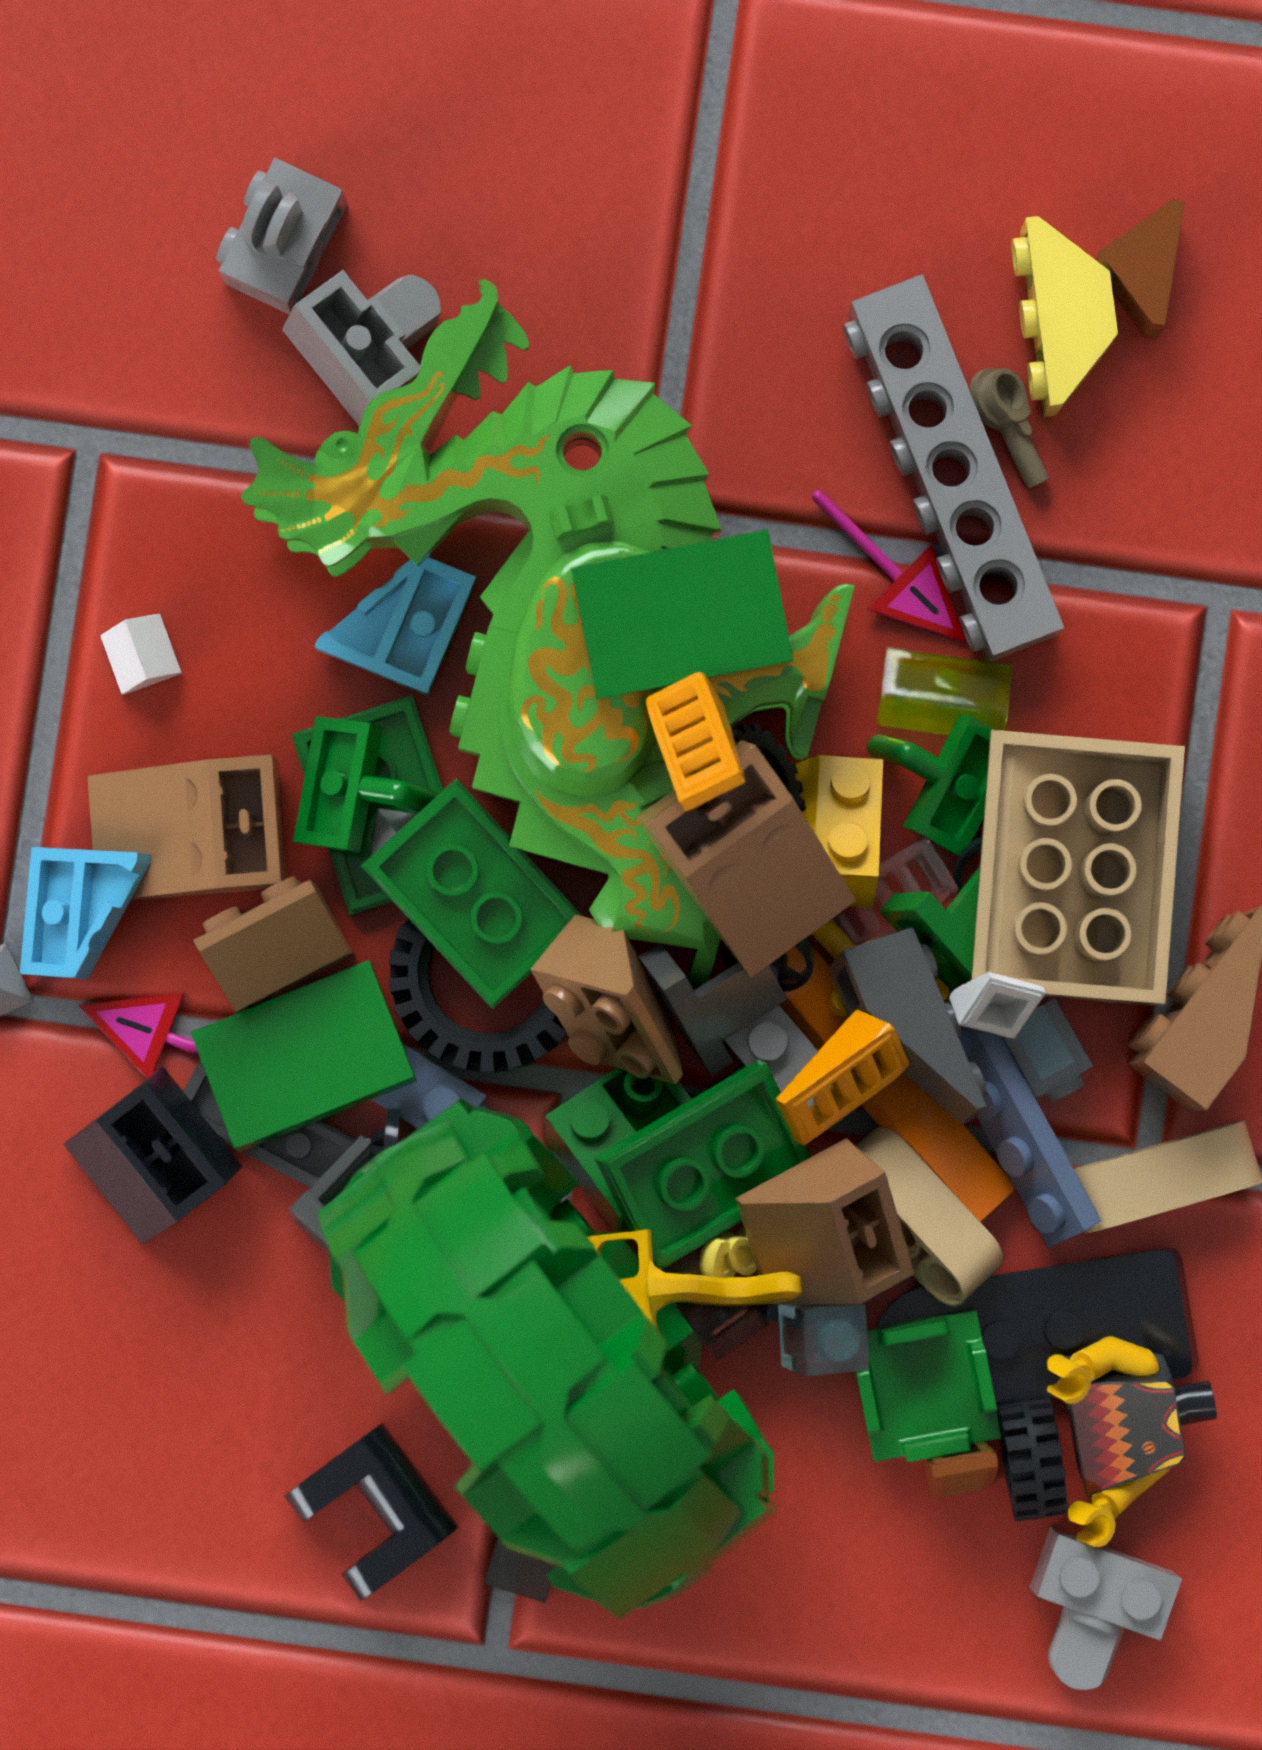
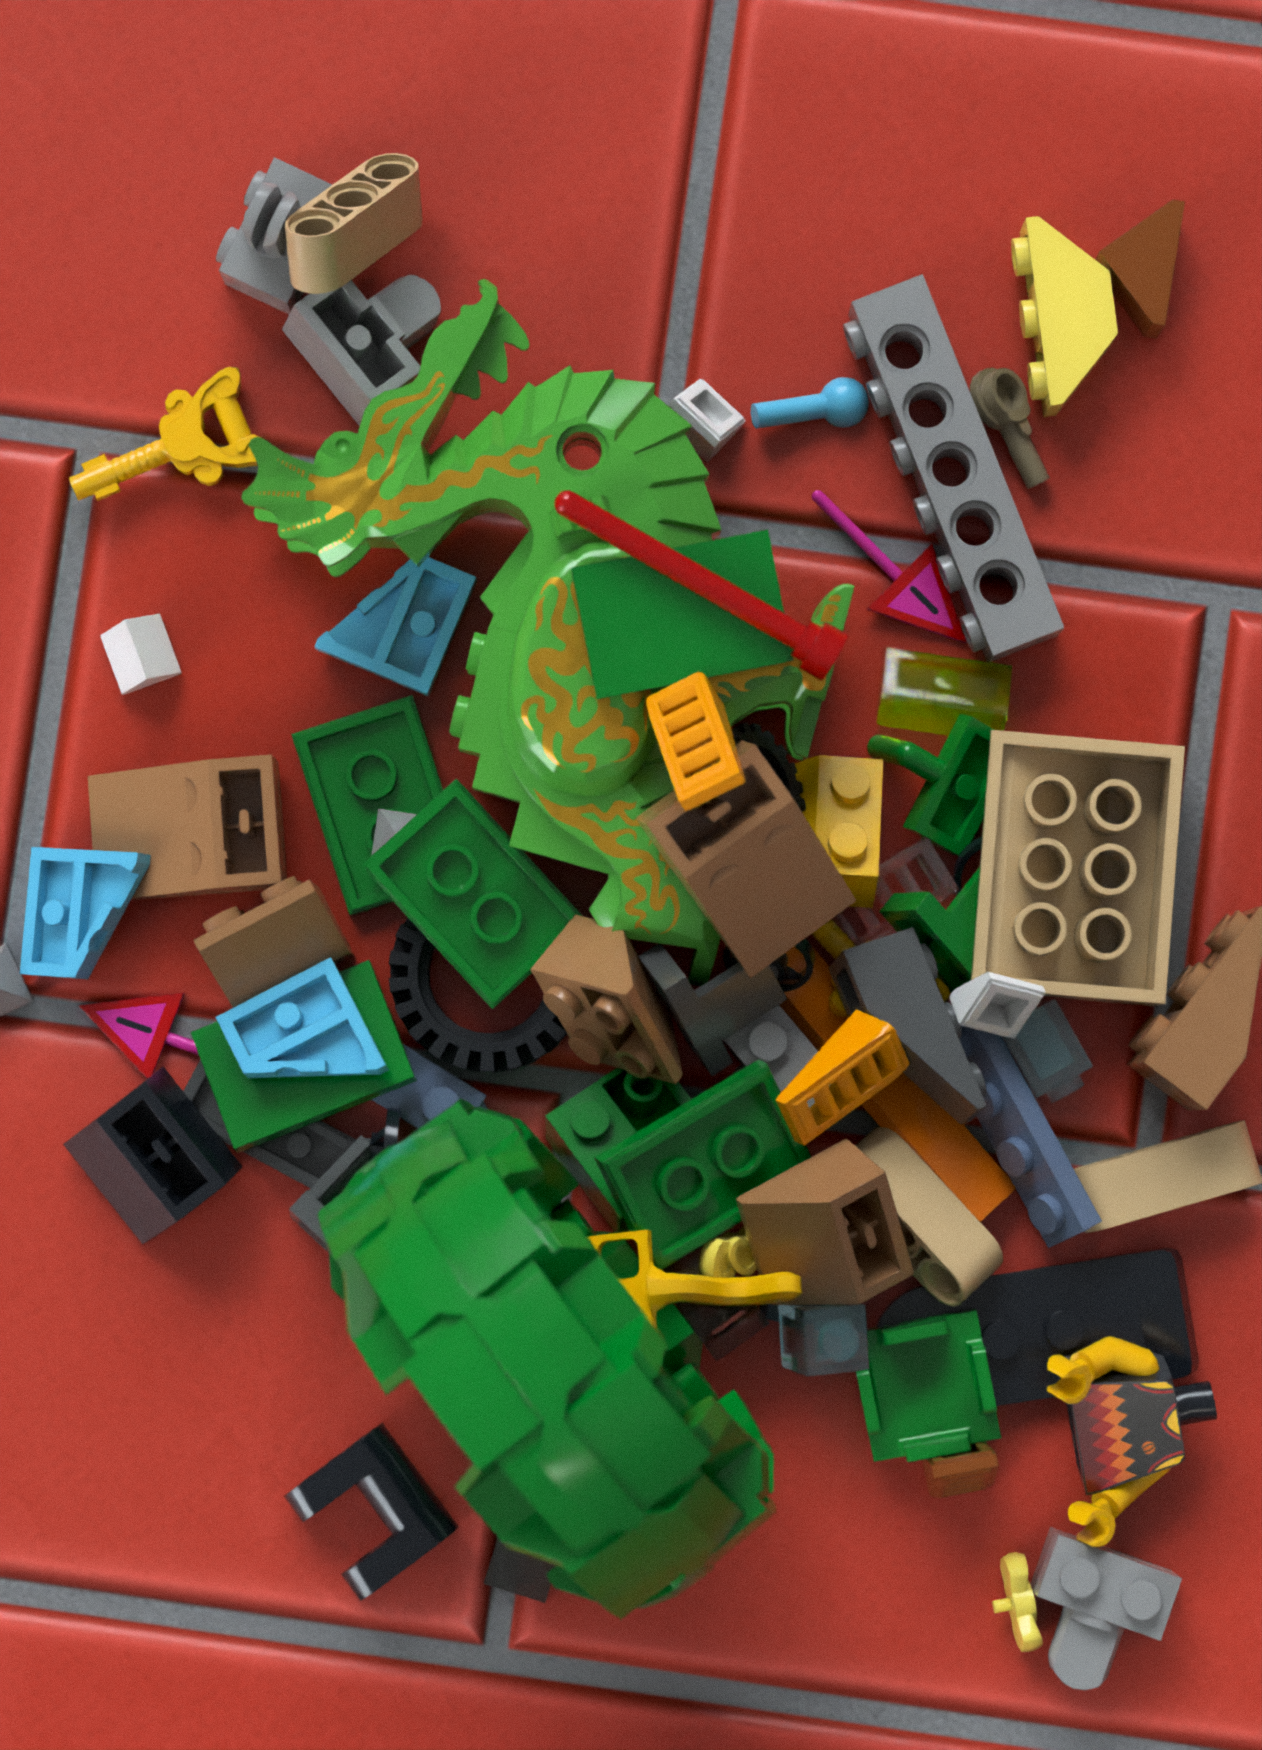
green plate [293,716,438,853] -> none
black tyre [997,1398,1068,1521] -> none
none -> yellow piece [69,367,261,501]
none -> medium azure wing [216,957,389,1078]
none -> tan beam [285,153,422,294]
none -> red piece [554,490,849,681]
none -> white slope [668,378,746,463]
none -> medium azure bar [751,377,869,429]
none -> light yellow piece [992,1552,1043,1652]

